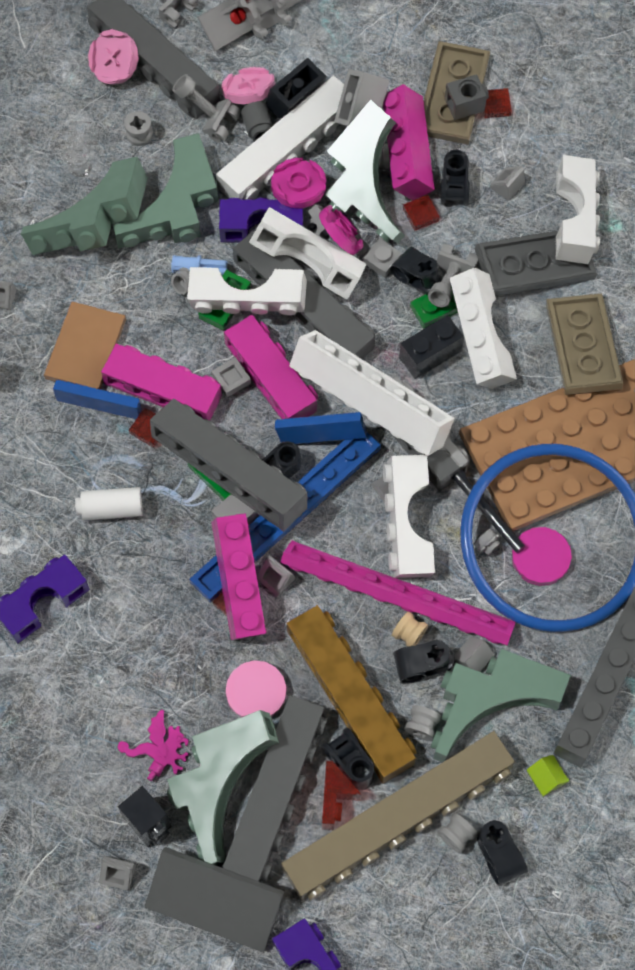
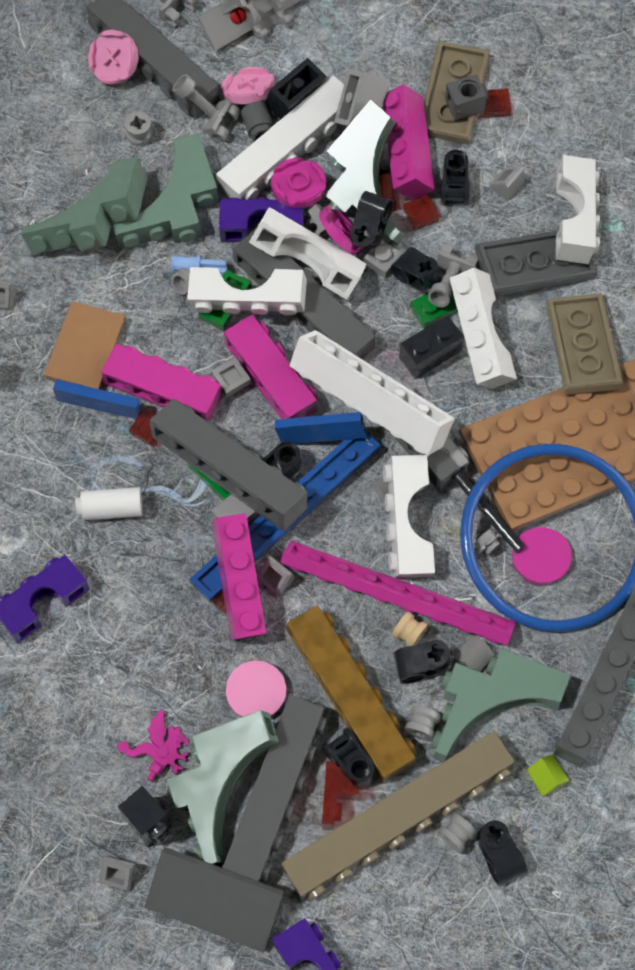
none -> black piece [350,191,394,247]
none -> clear red tile [380,173,401,211]

